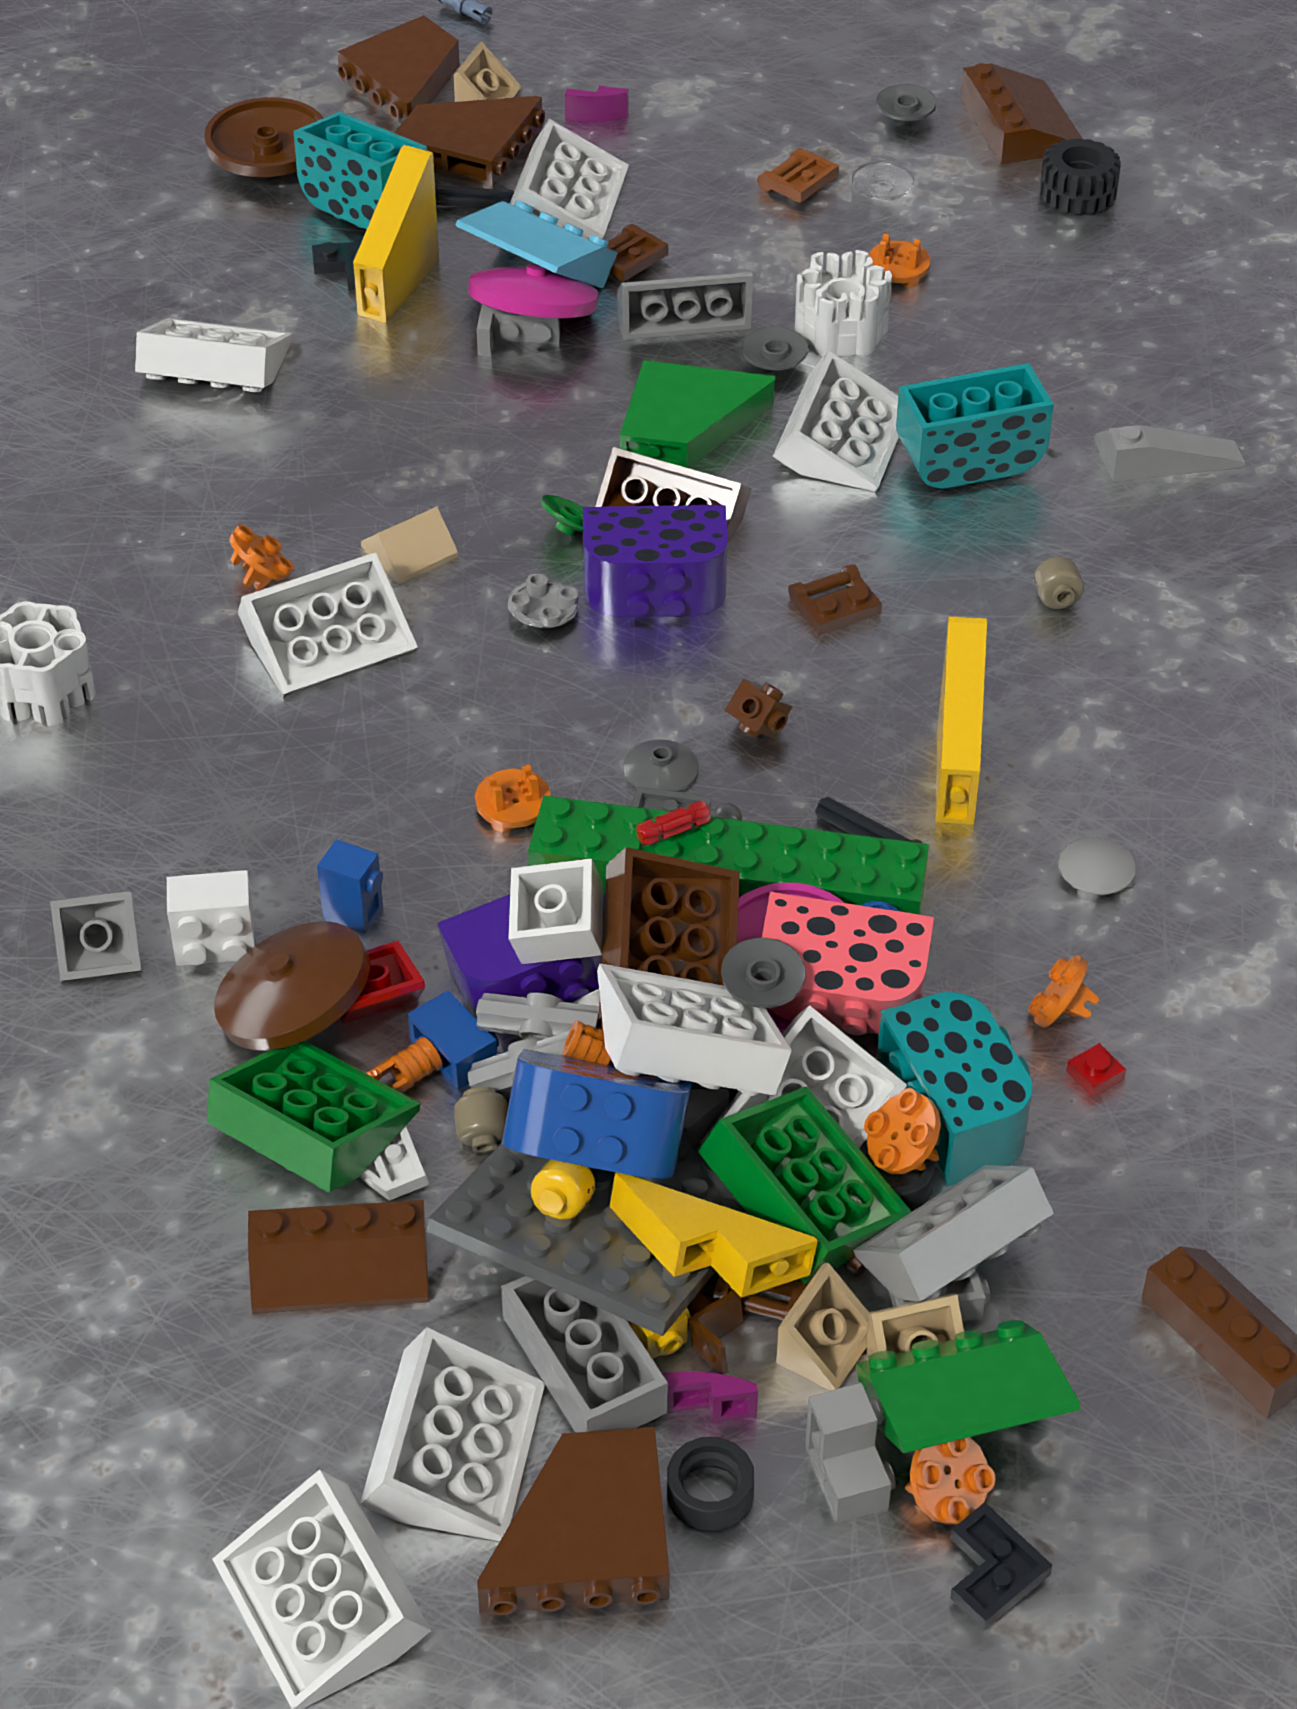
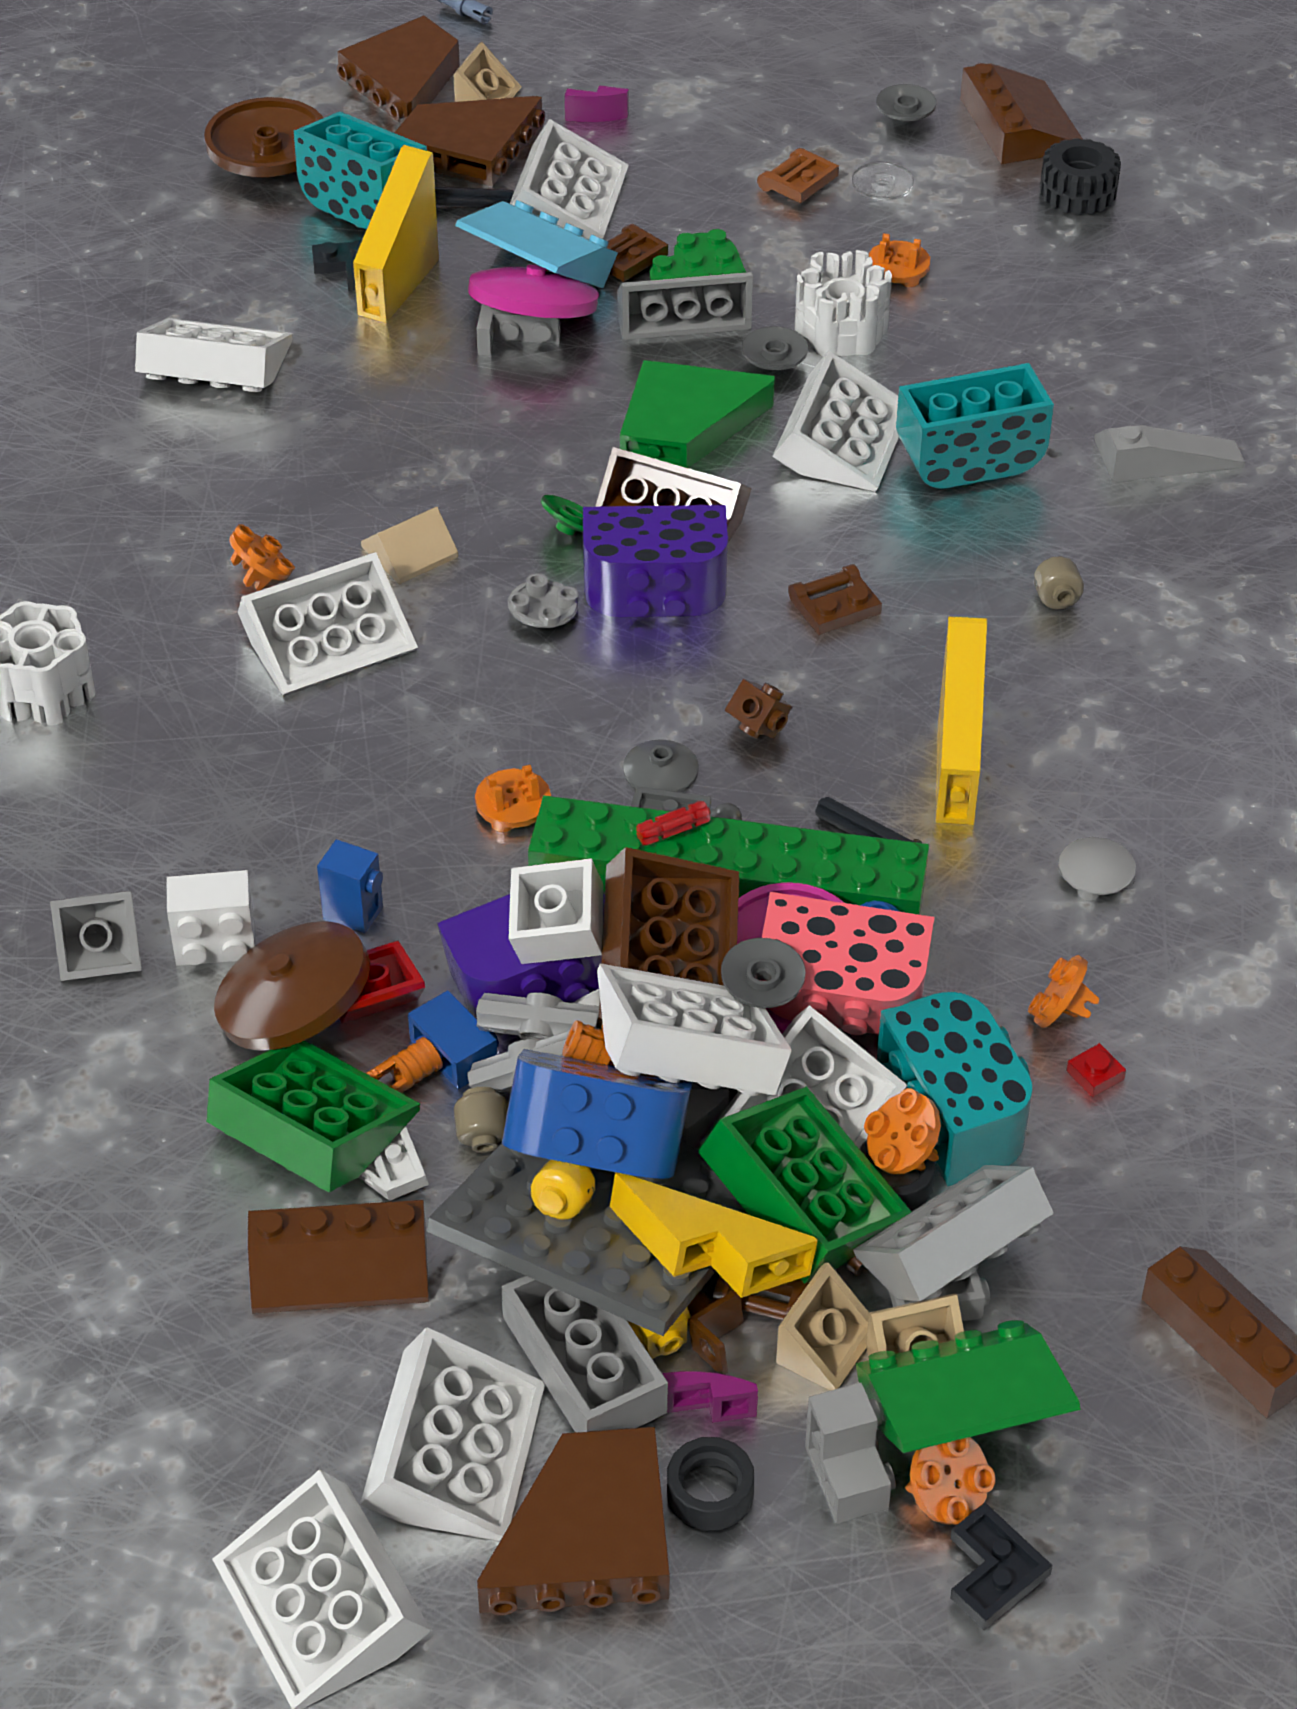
none -> green plate [650,229,746,281]

